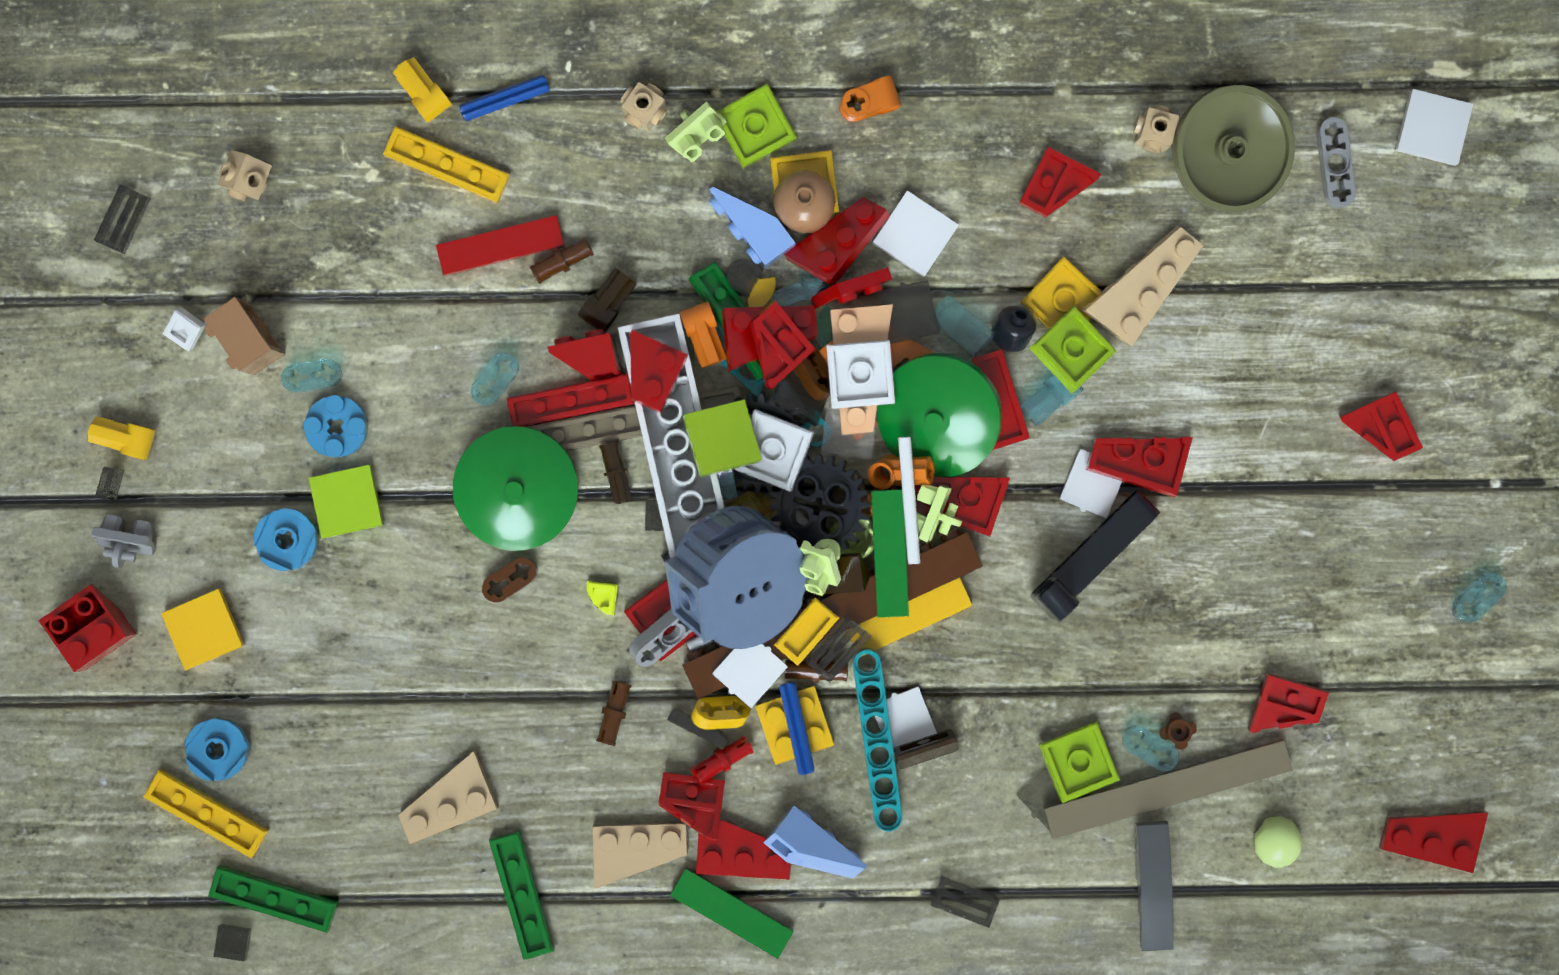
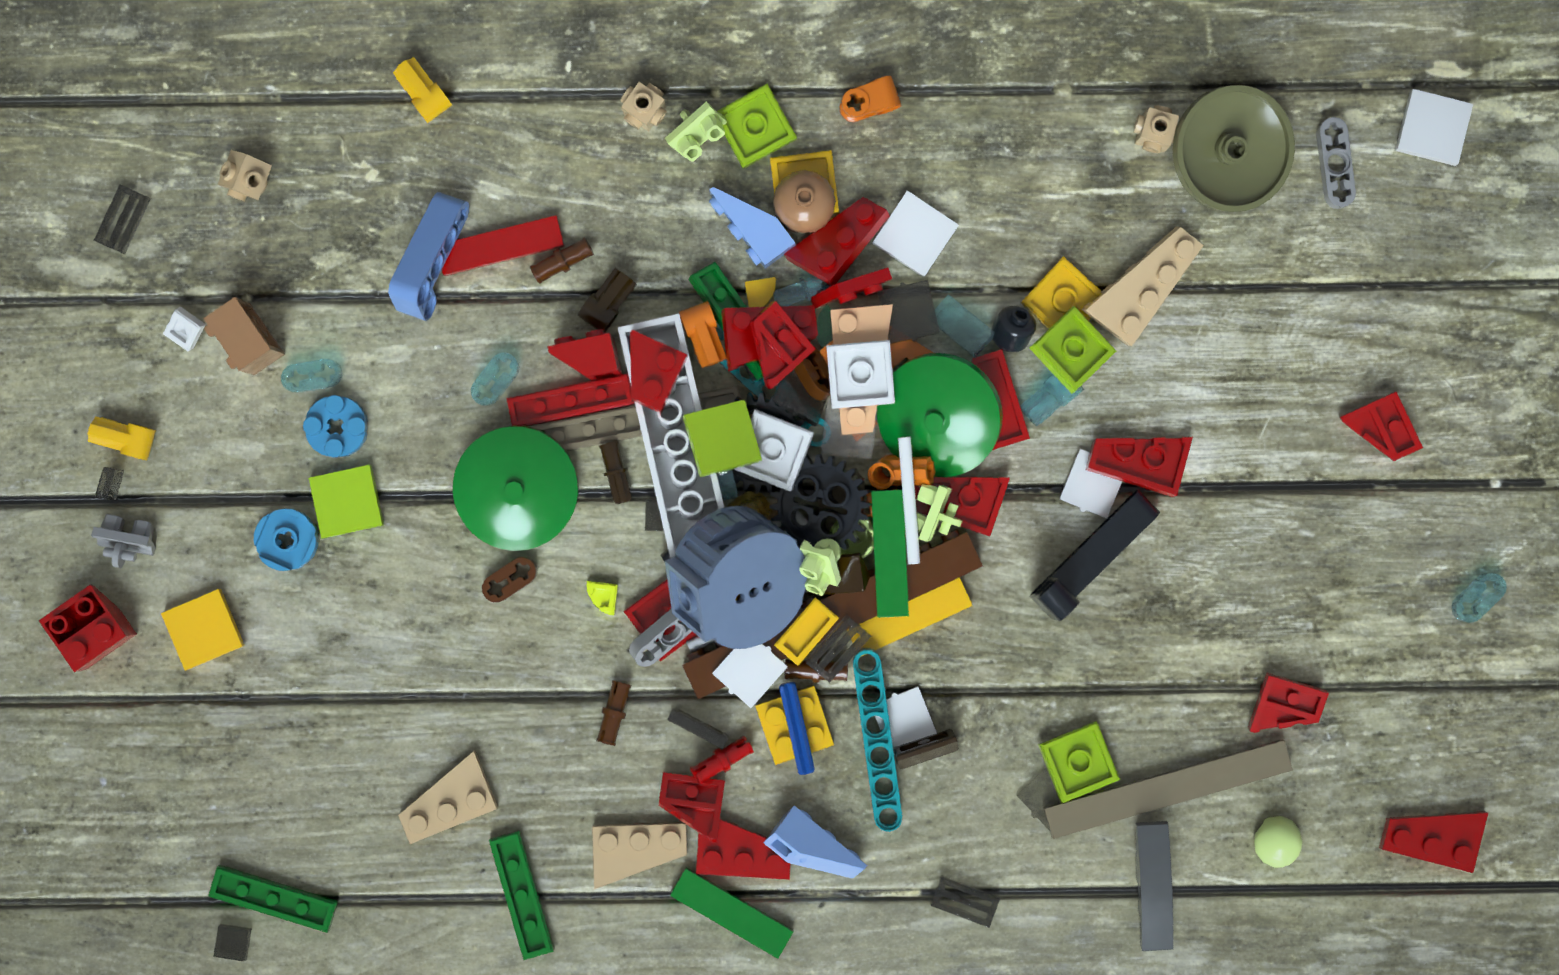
yellow tile [143,769,269,859] -> none
dark azure plate [185,717,251,781] -> none
yellow tile [383,126,510,204] -> none
blue axle [460,75,550,121] -> none
yellow beam [691,696,751,730] -> none
clear smoke tile [727,259,764,297] -> none
red wing [1019,147,1101,218] -> none
clear light blue beam [1122,725,1179,771] -> none
reddish brown plate [1159,712,1197,750] -> none
none -> medium blue beam [388,192,469,321]

